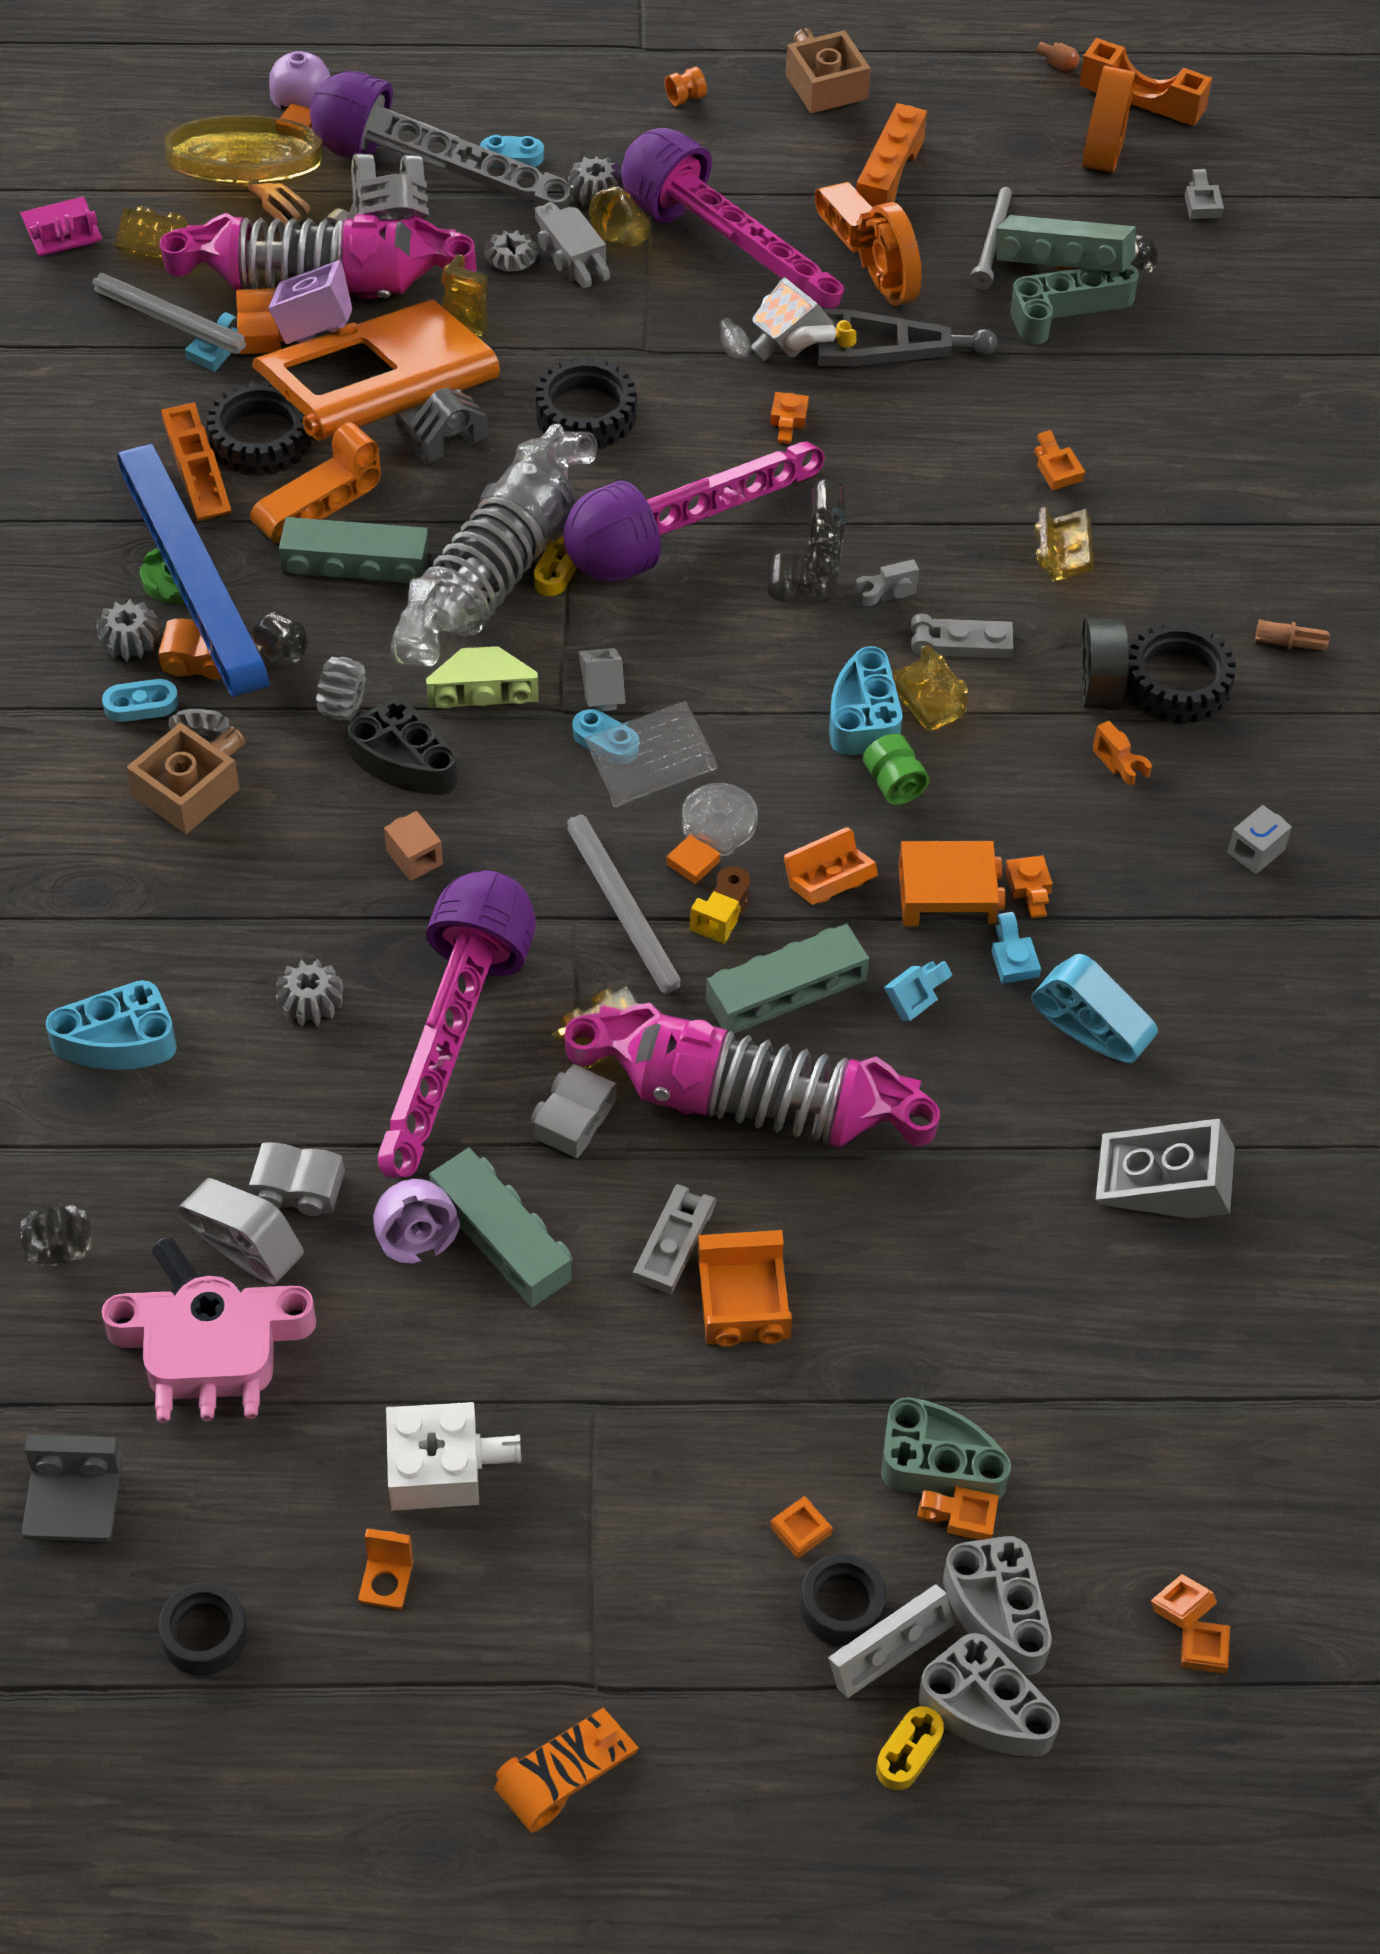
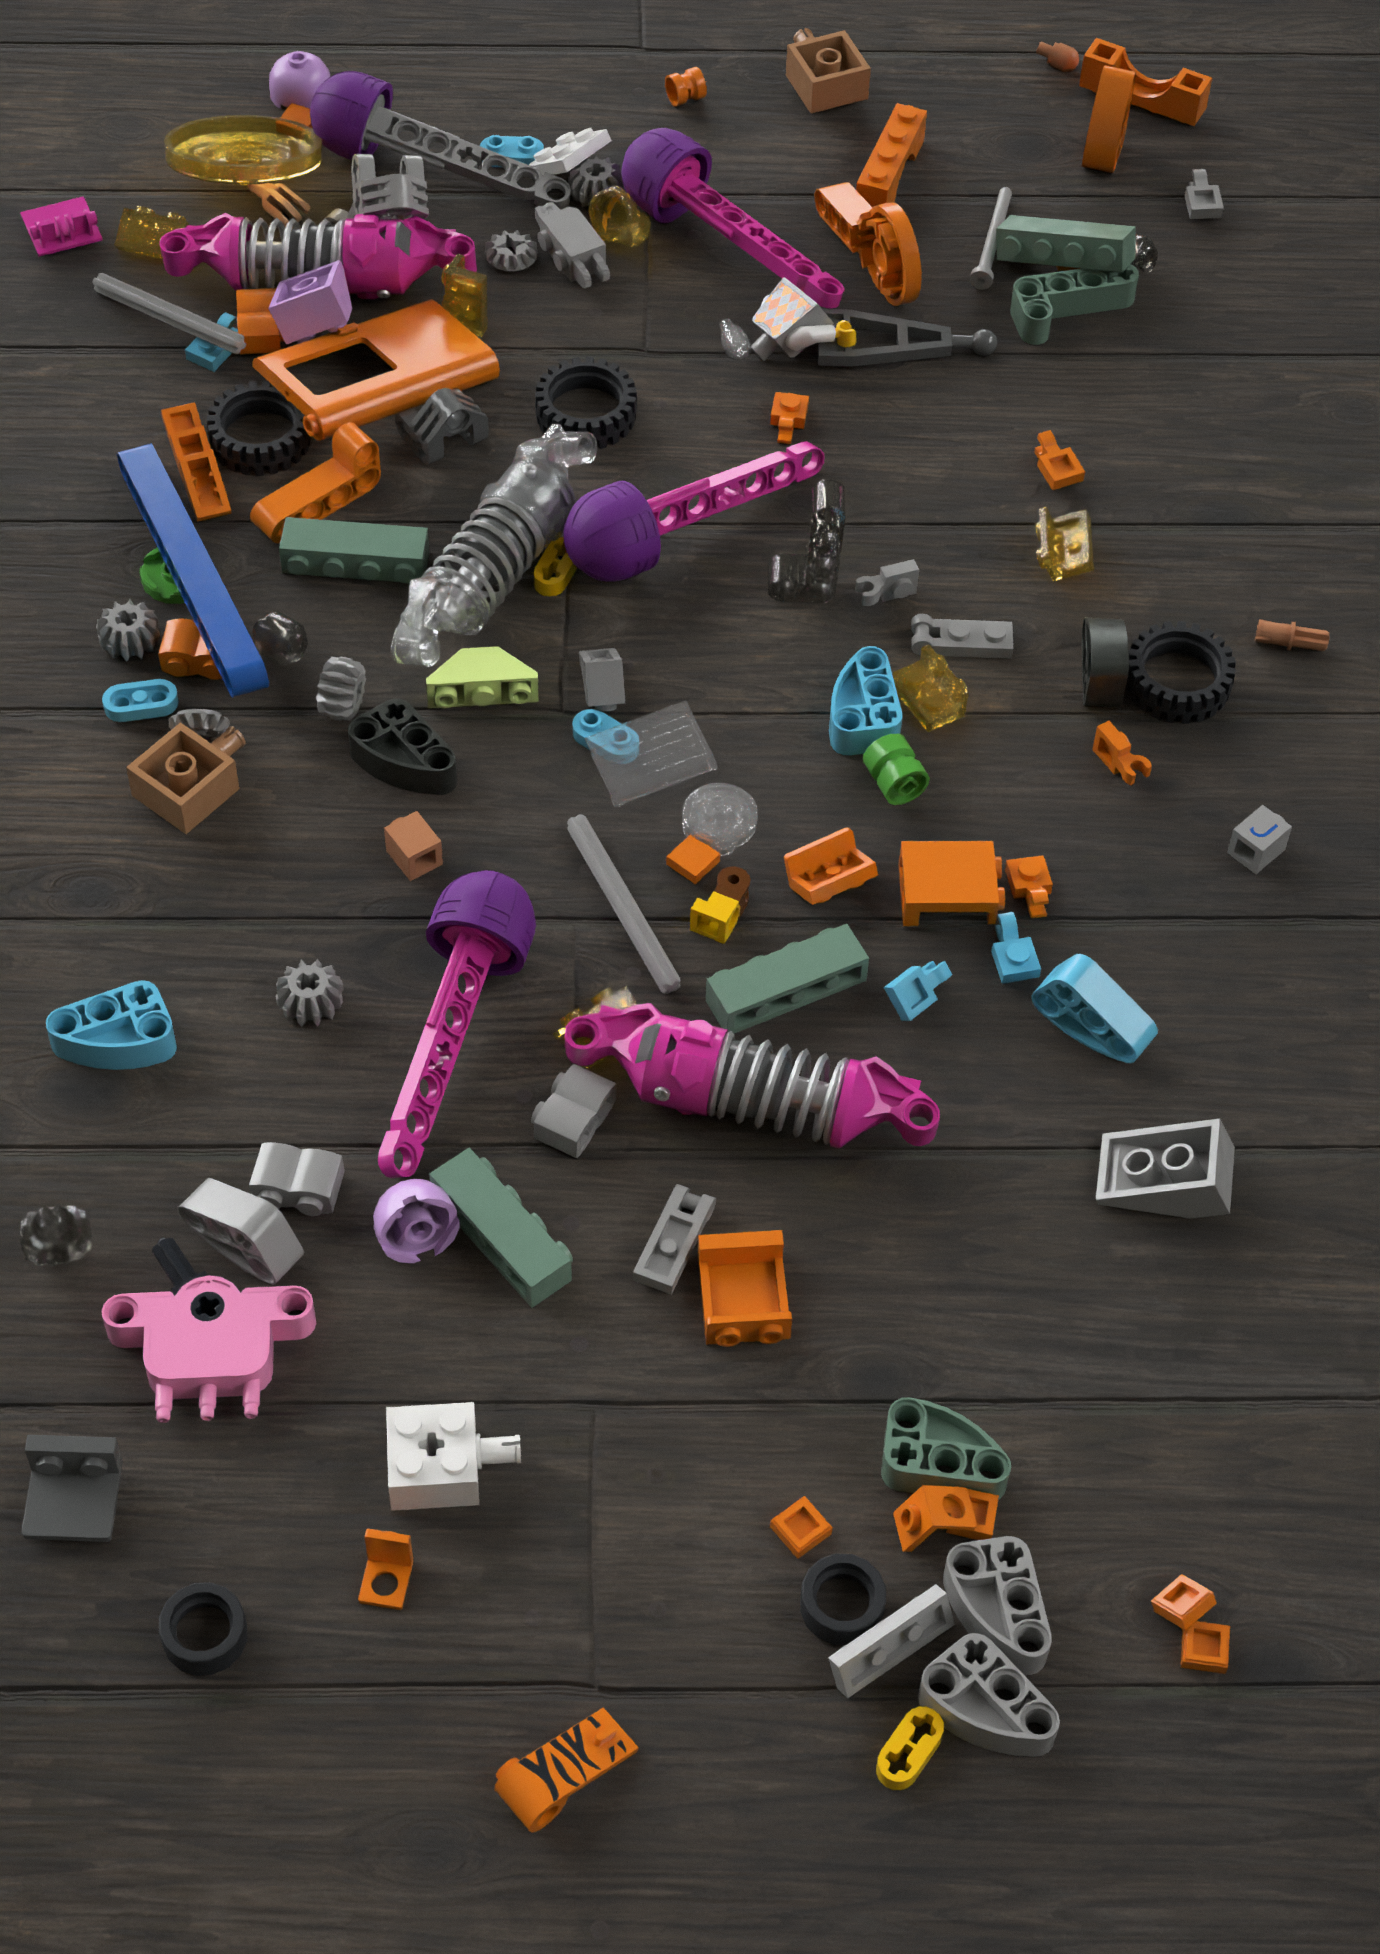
none -> white plate [529,128,612,179]
none -> orange bracket [893,1485,977,1552]

